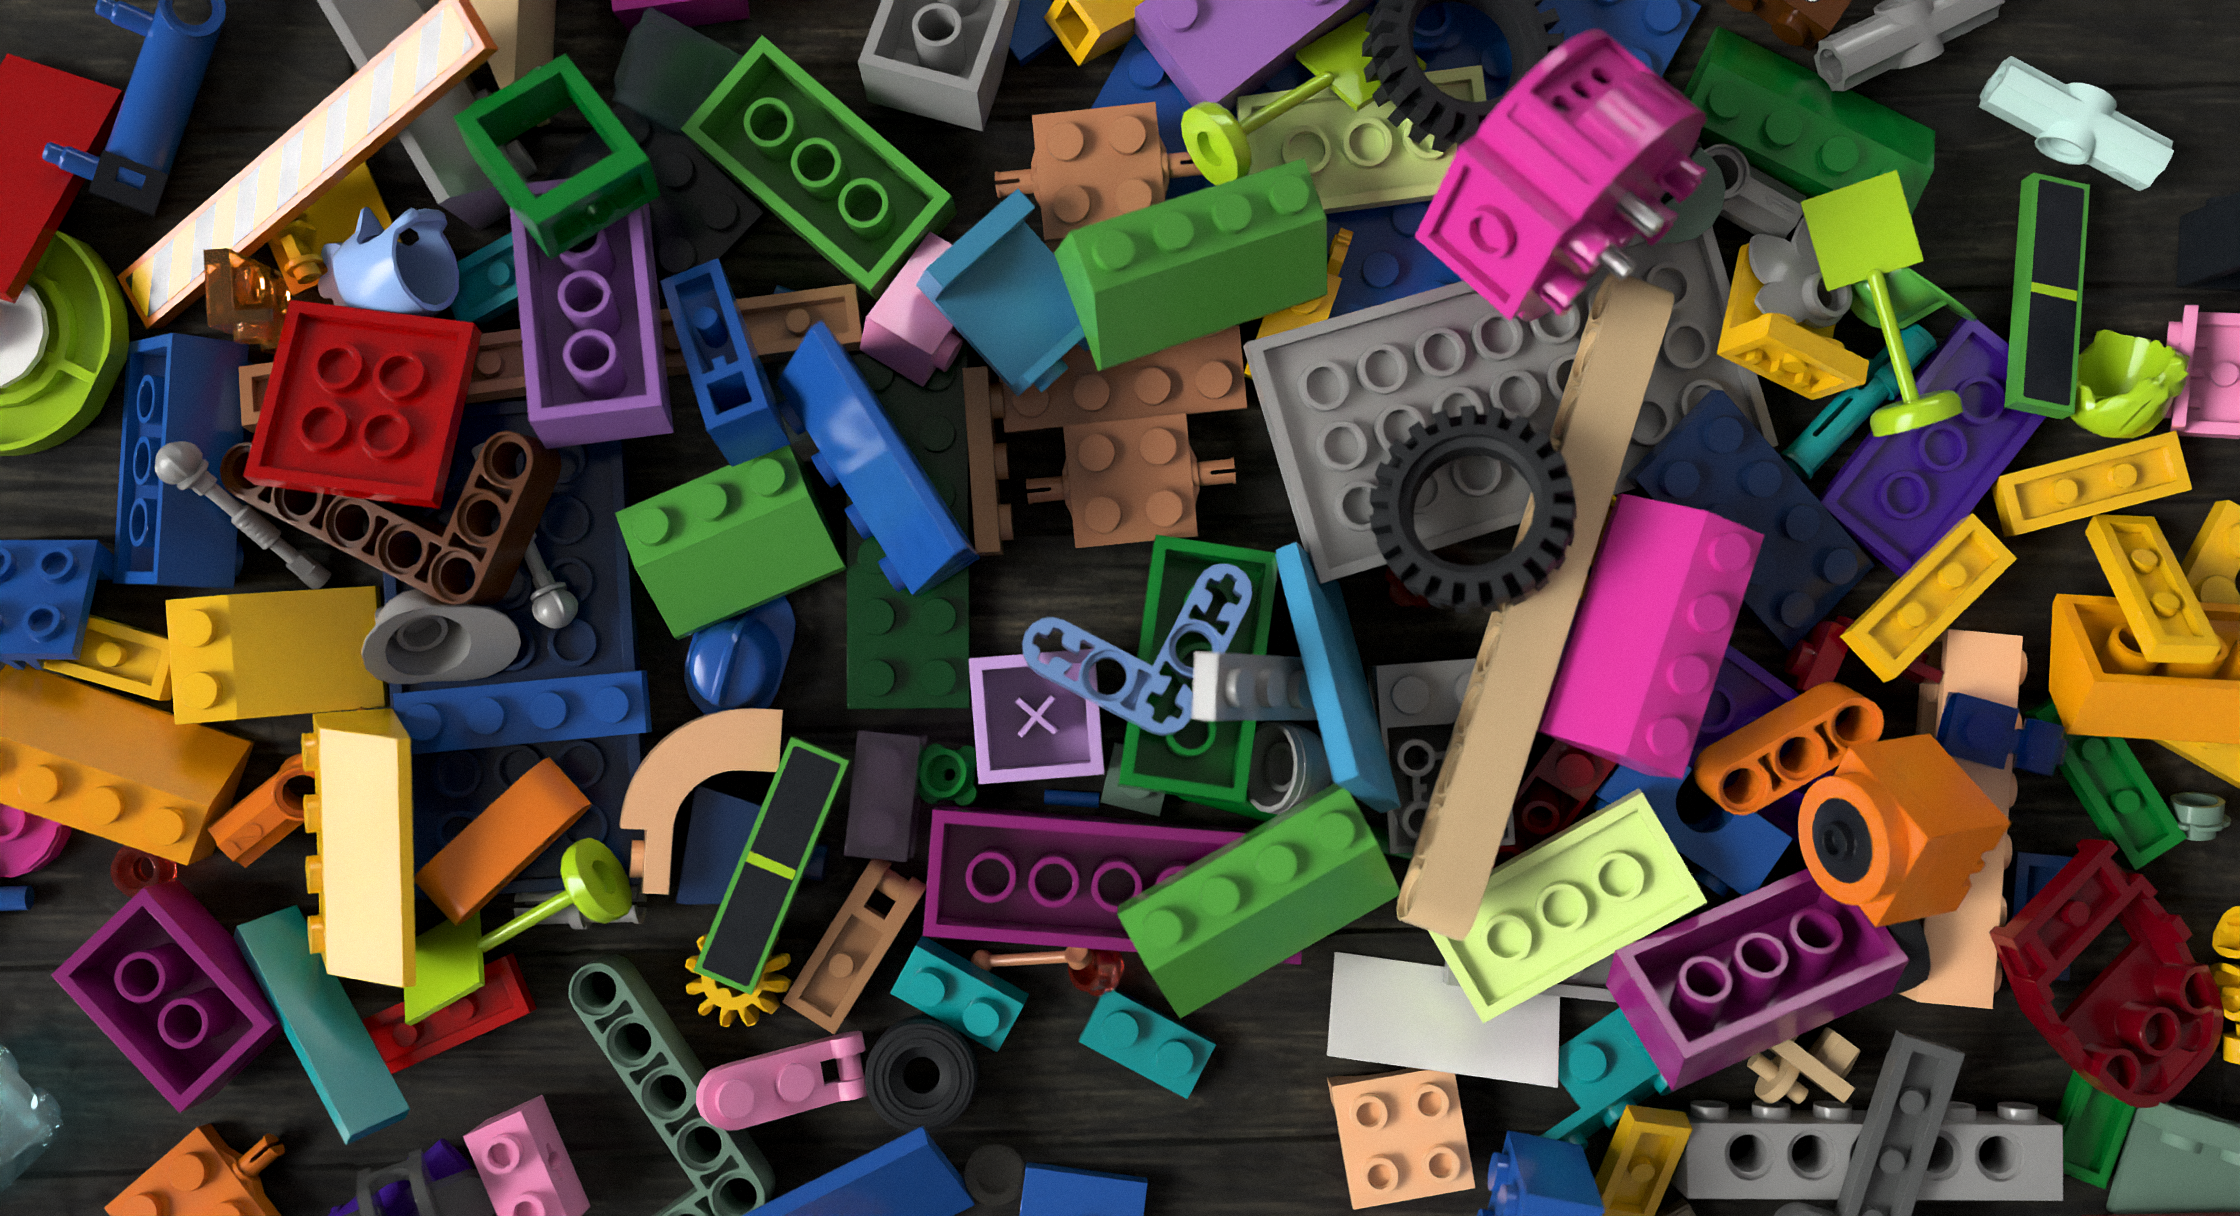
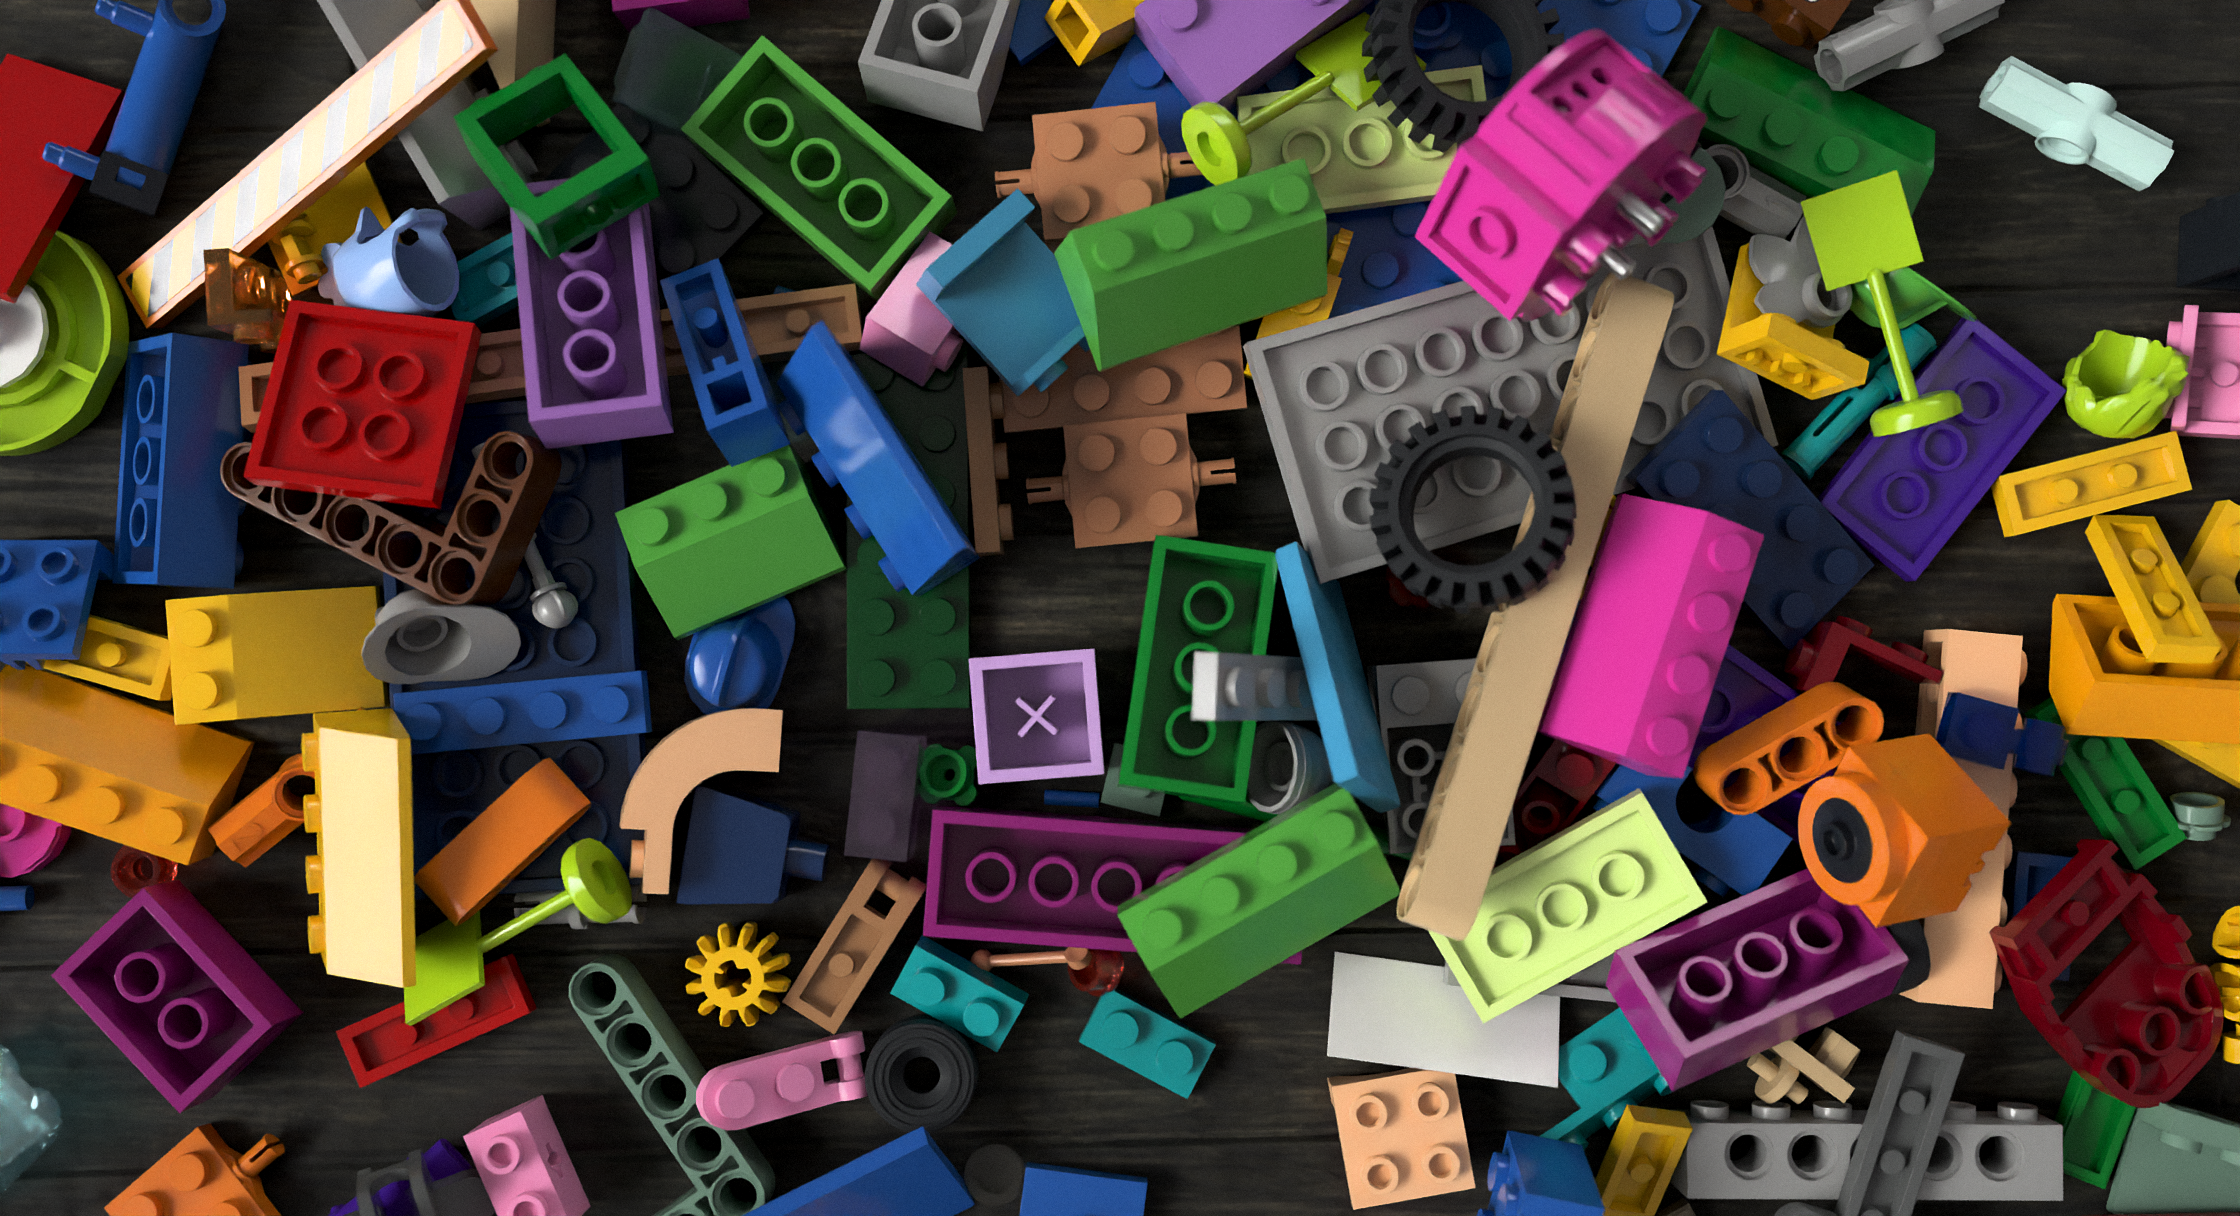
light grey piece [155,441,331,590] -> none
teal tile [233,905,410,1145] -> none
black tile [693,736,852,995] -> none
medium blue beam [1022,563,1252,736] -> none
yellow plate [1840,513,2017,683] -> none
tile [2004,172,2090,420] -> none

